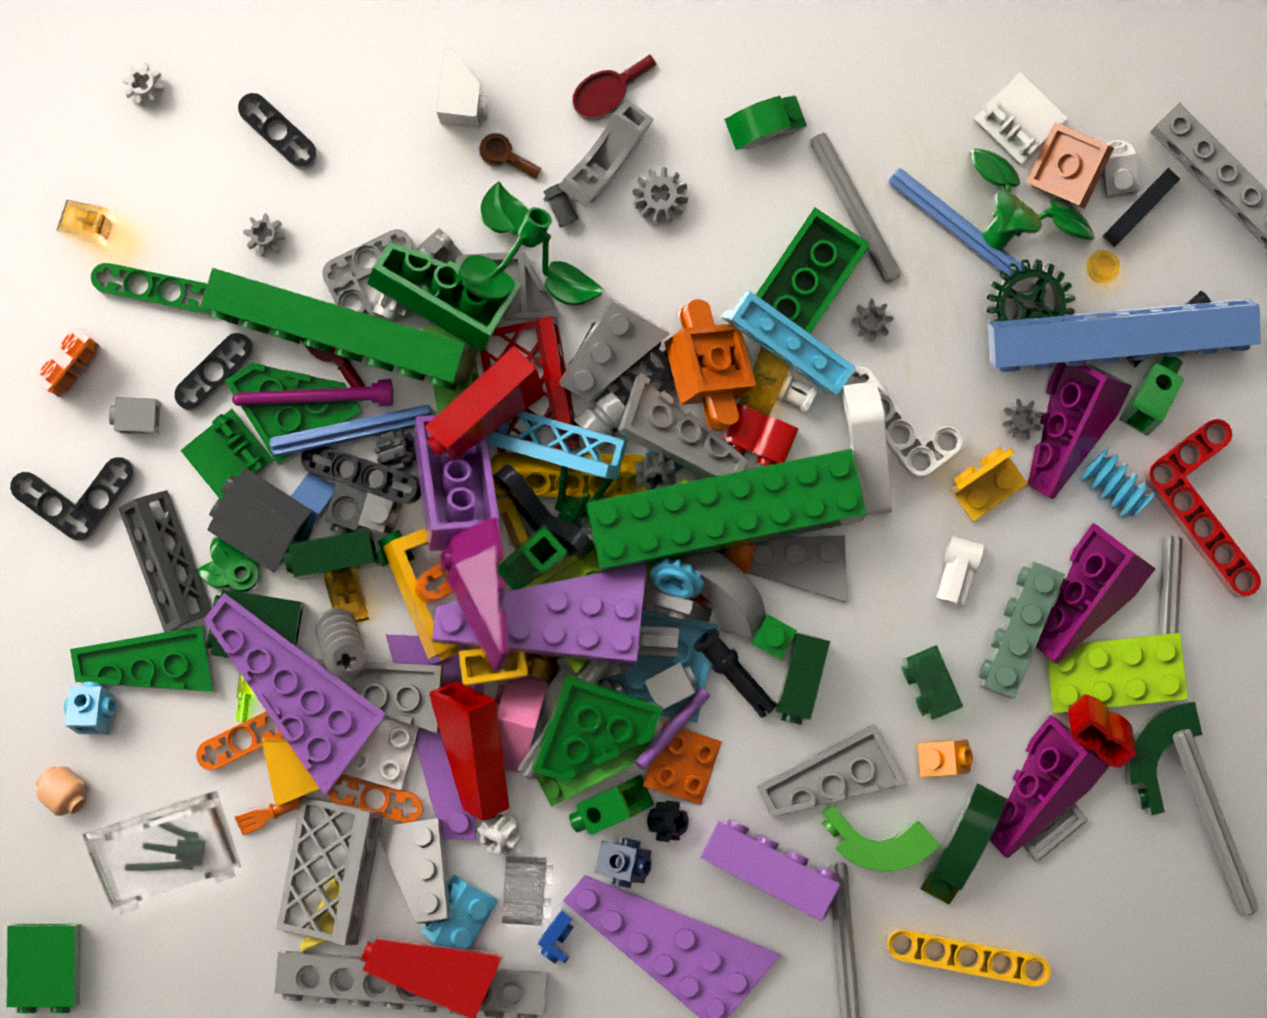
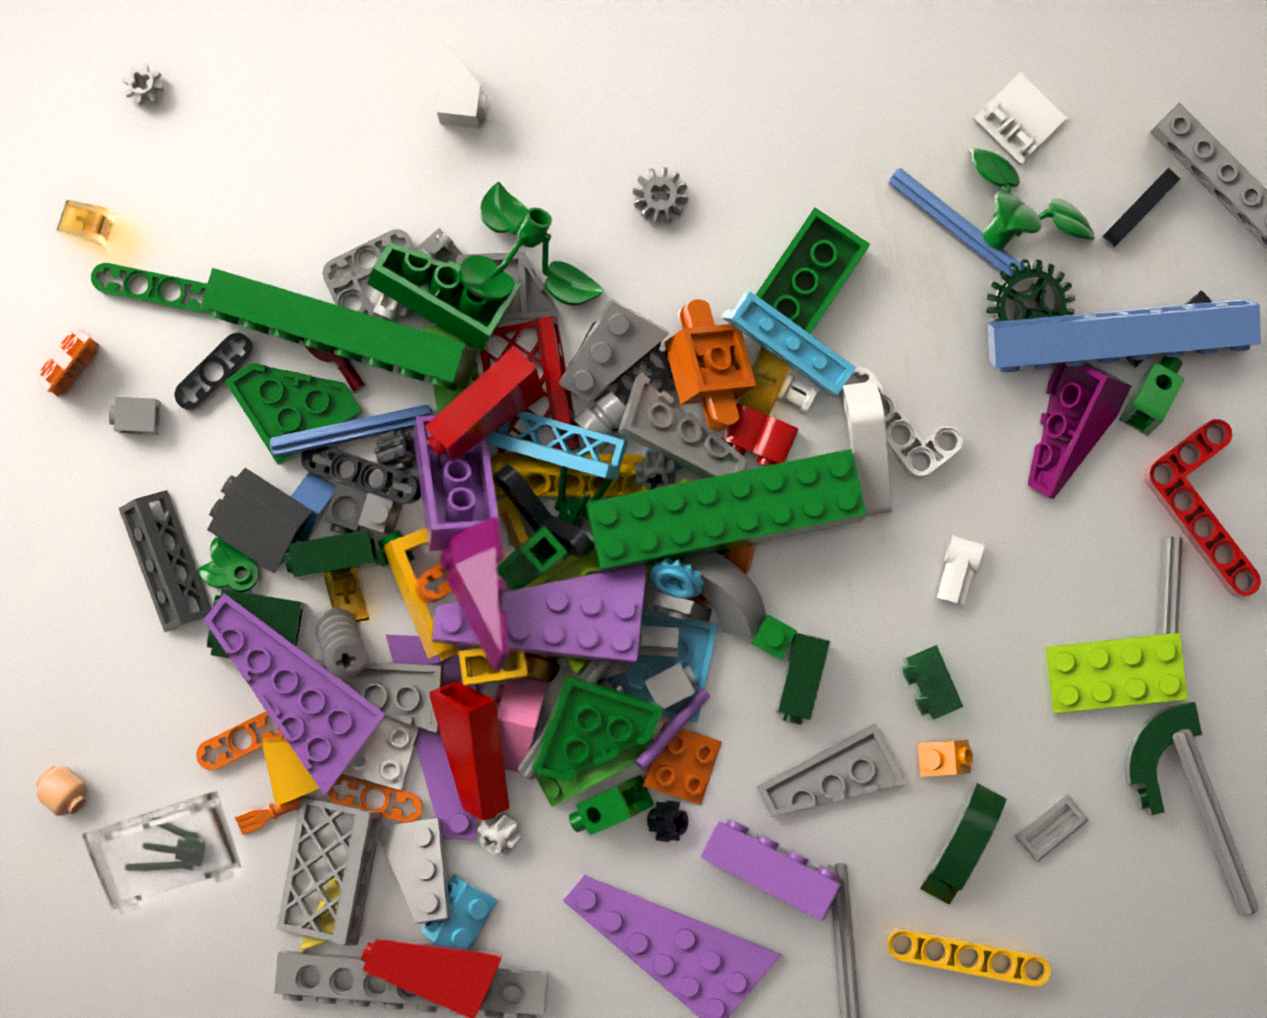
green brick [6,924,80,1014] -> none
black beam [10,457,136,541] -> none
medium azure brick [64,682,116,734] -> none
green wing [70,626,215,692] -> none
green hinge [180,409,274,499] -> none
magenta piece [232,379,393,406] -> none
clear neon green piece [235,672,252,722] -> none
black beam [238,93,318,170] -> none
light grey gear [243,213,286,256] -> none
reddish brown plate [479,133,542,179] -> none
clear brick [502,854,553,926] -> none
blue bracket [538,908,574,964] -> none
dark grey pin [543,183,579,228] -> none
light grey arch [559,100,654,207] -> none
dark red piece [572,54,657,119] -> none
dark blue brick [595,837,652,888] -> none
black pin [693,628,777,718] -> none
green brick [724,95,807,150] -> none
light grey wing [748,535,847,602] -> none
light grey axle [810,133,901,282] -> none
bright green arch [822,804,940,871] -> none
dark grey gear [851,299,894,342] -> none
yellow bracket [949,447,1028,522] -> none
sand green brick [978,561,1065,699] -> none
magenta wedge [990,715,1109,858] -> none
dark grey gear [1001,399,1044,440] -> none
plate [1026,122,1114,209] -> none
magenta wedge [1036,523,1156,664] -> none
red brick [1068,694,1136,768] -> none
medium azure piece [1082,447,1156,519] -> none
clear yellow plate [1086,250,1120,283] -> none
white bracket [1103,140,1140,196] -> none

